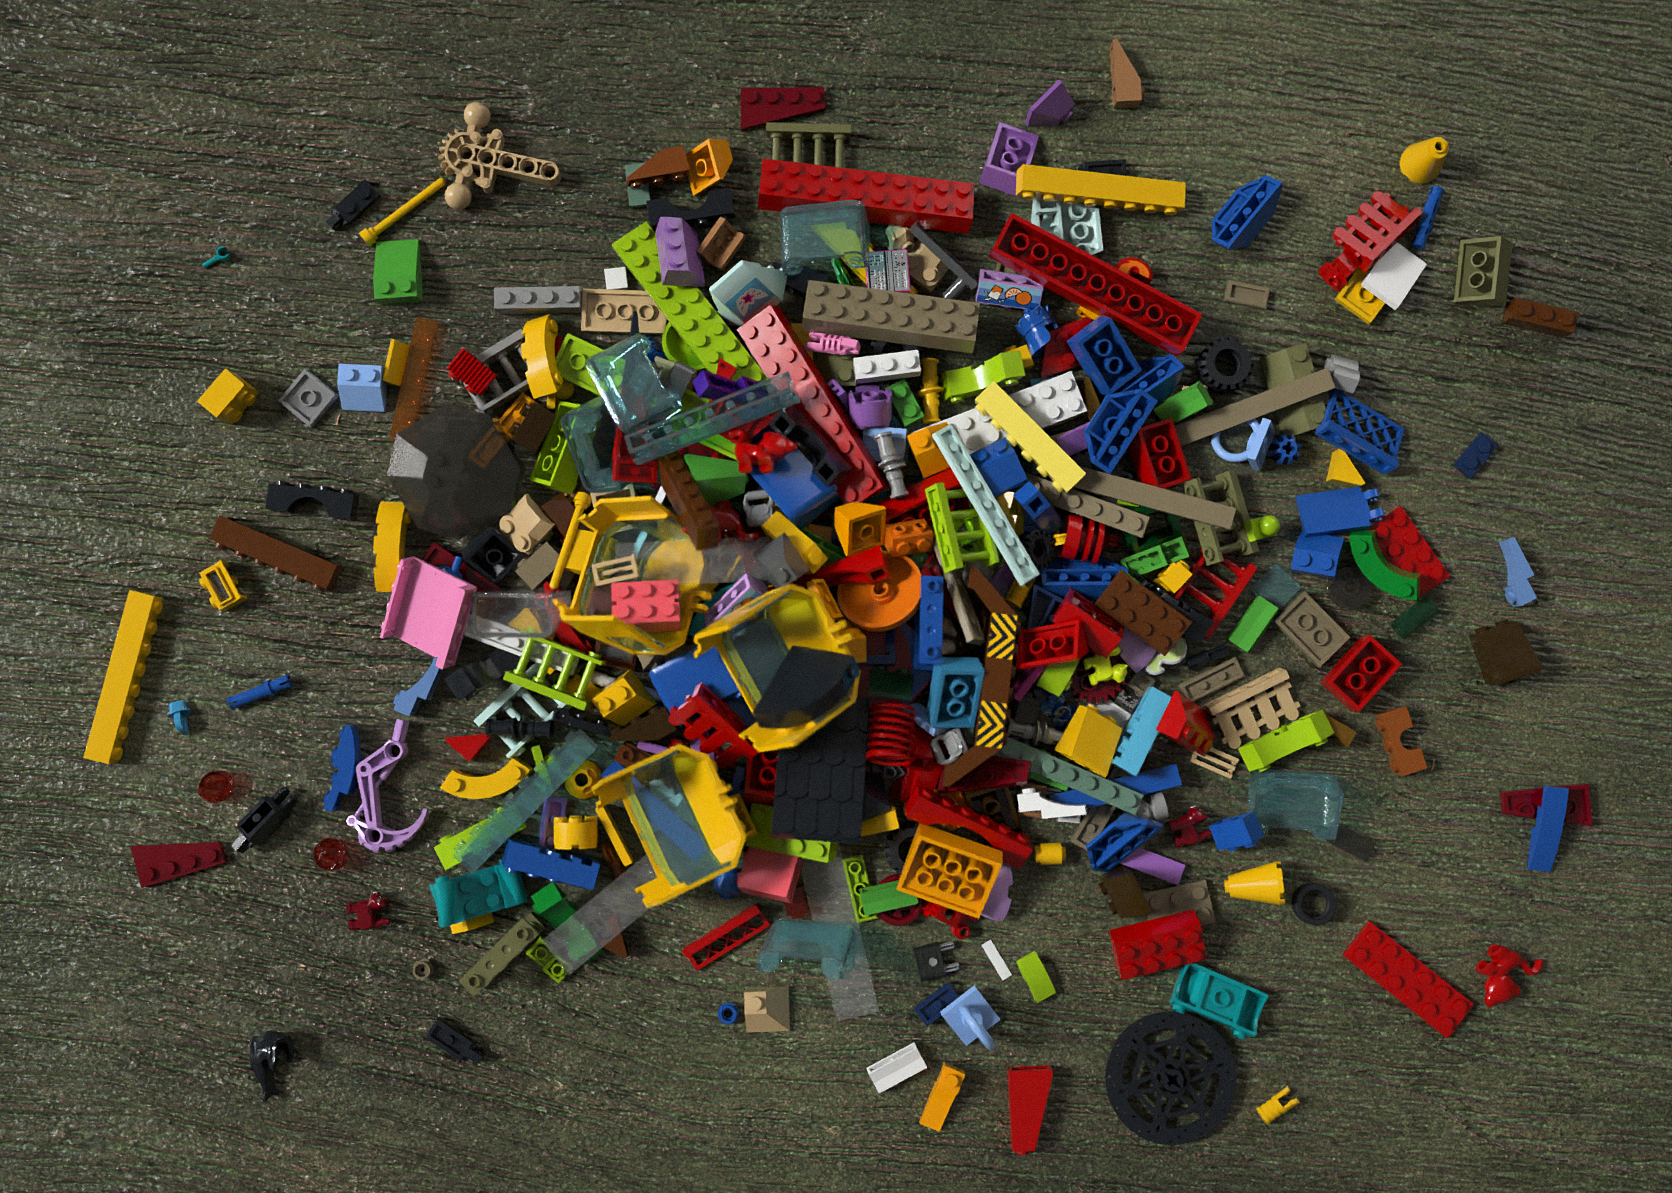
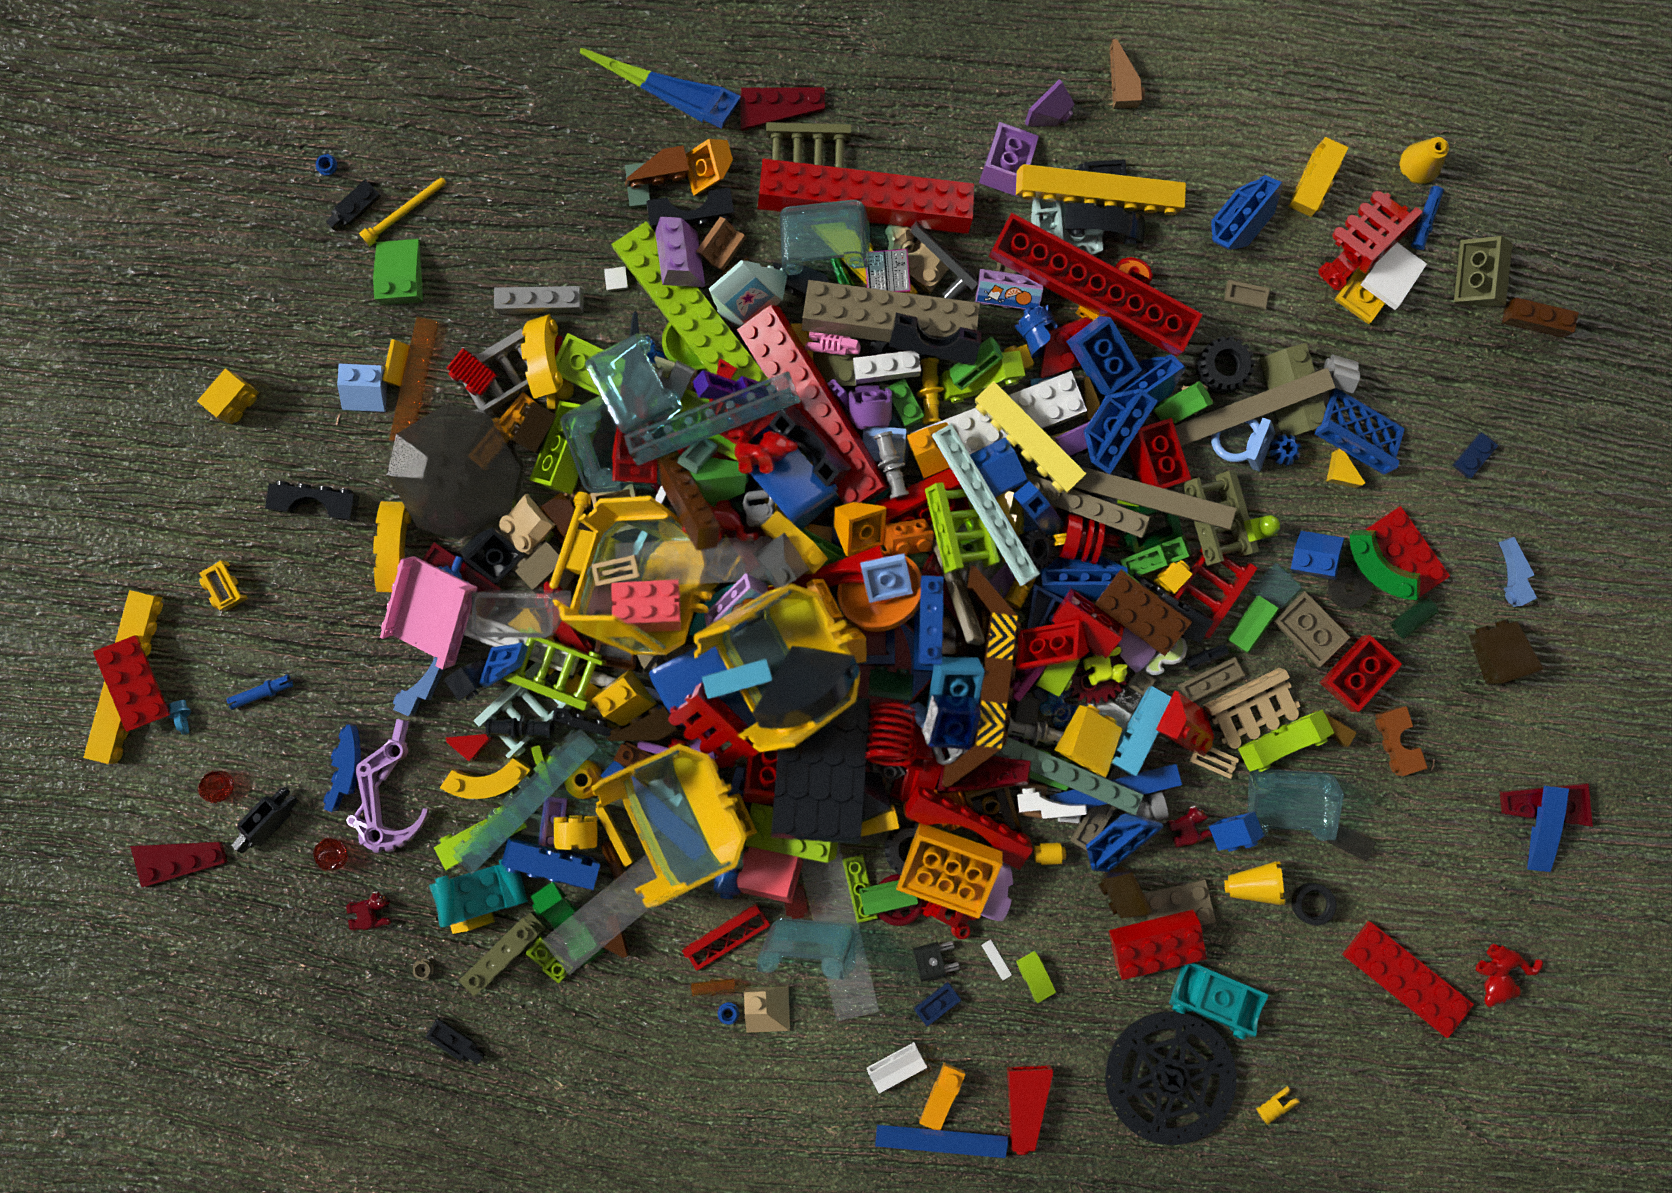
teal hand [202,246,231,268] -> none
reddish brown brick [209,515,343,592] -> none
black hair [249,1030,295,1102] -> none
light grey tile [278,369,339,428] -> none
tan piece [438,102,561,210] -> none
tan plate [581,289,667,335] -> none
light blue tile [940,985,1001,1050] -> none
medium lavender tile [1120,847,1185,885] -> none
blue tile [1295,487,1385,537] -> none
none -> red plate [93,635,170,732]
none -> blue plate [316,154,338,176]
none -> blue wing [479,643,528,688]
none -> blue plate [580,48,741,129]
none -> sand green tile [677,435,719,474]
none -> clear orange pin [691,978,735,997]
none -> medium azure tile [702,659,772,699]
none -> light blue plate [860,554,913,603]
none -> blue tile [875,1125,1008,1158]
none -> black arch [889,312,981,365]
none -> clear blue brick [922,694,981,750]
none -> bright green piece [950,336,1003,390]
none -> black brick [1065,203,1145,247]
none -> yellow wedge [1288,137,1349,217]

